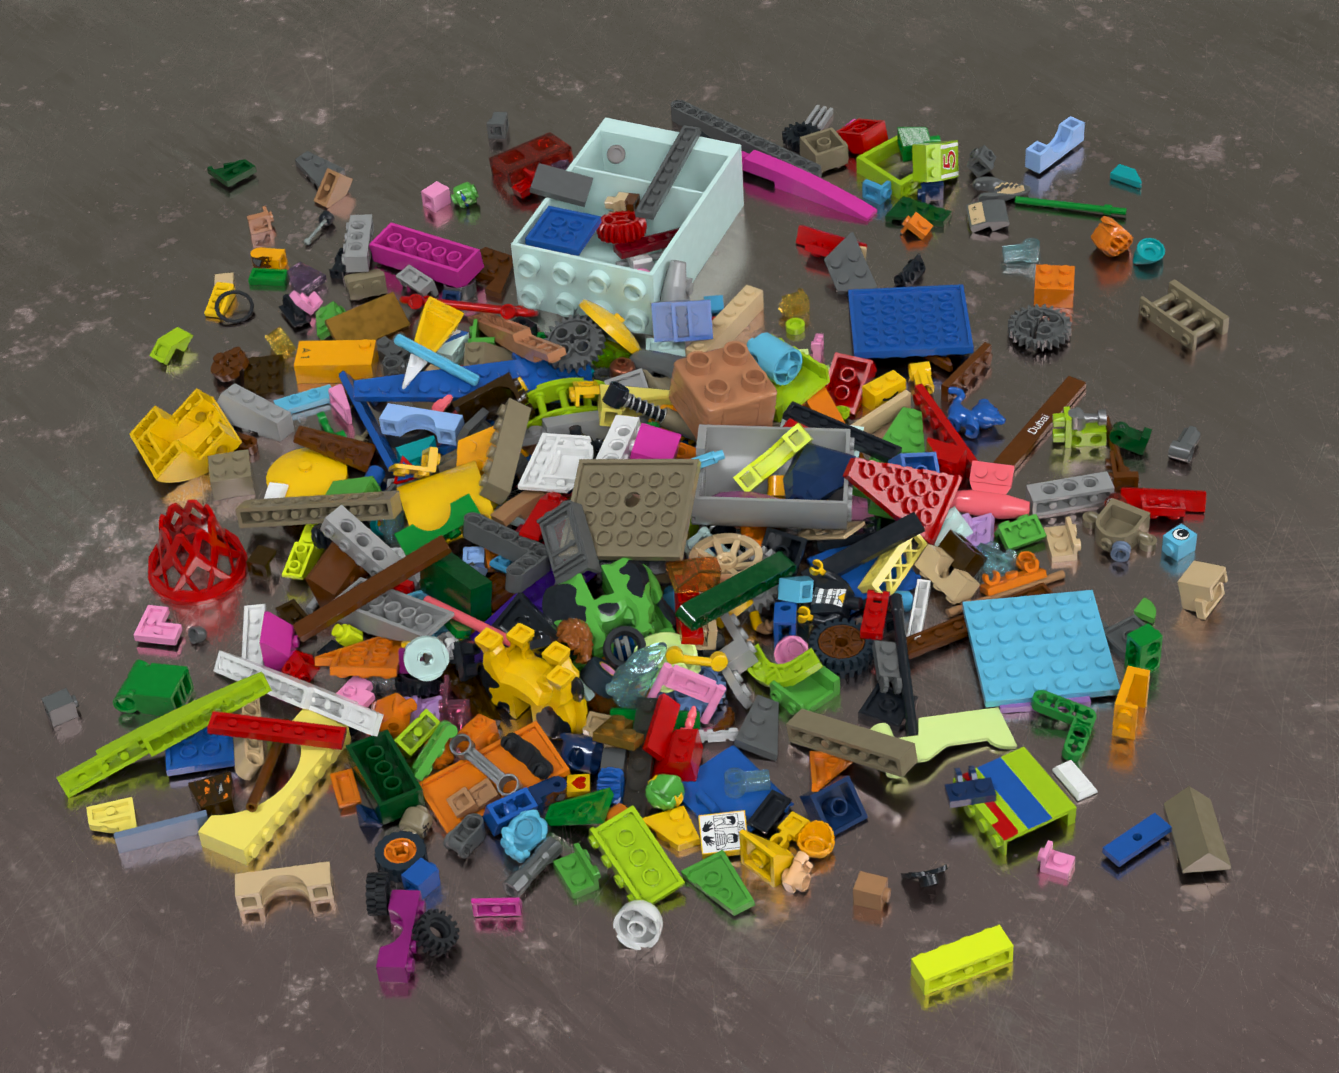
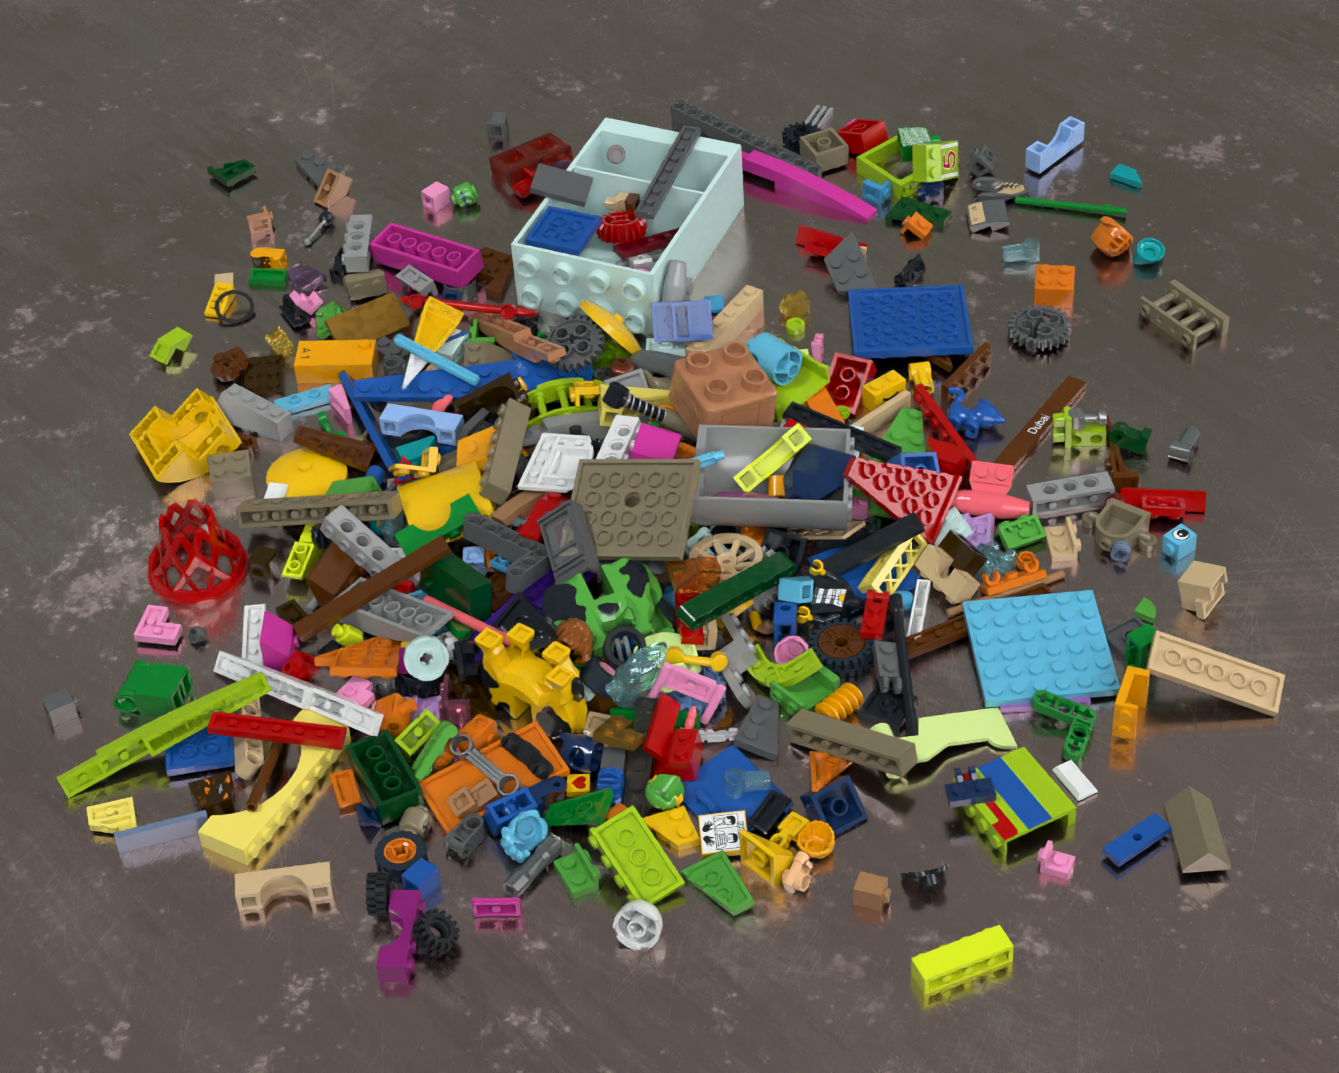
none -> light orange piece [815,683,864,720]
none -> tan plate [1146,630,1285,717]

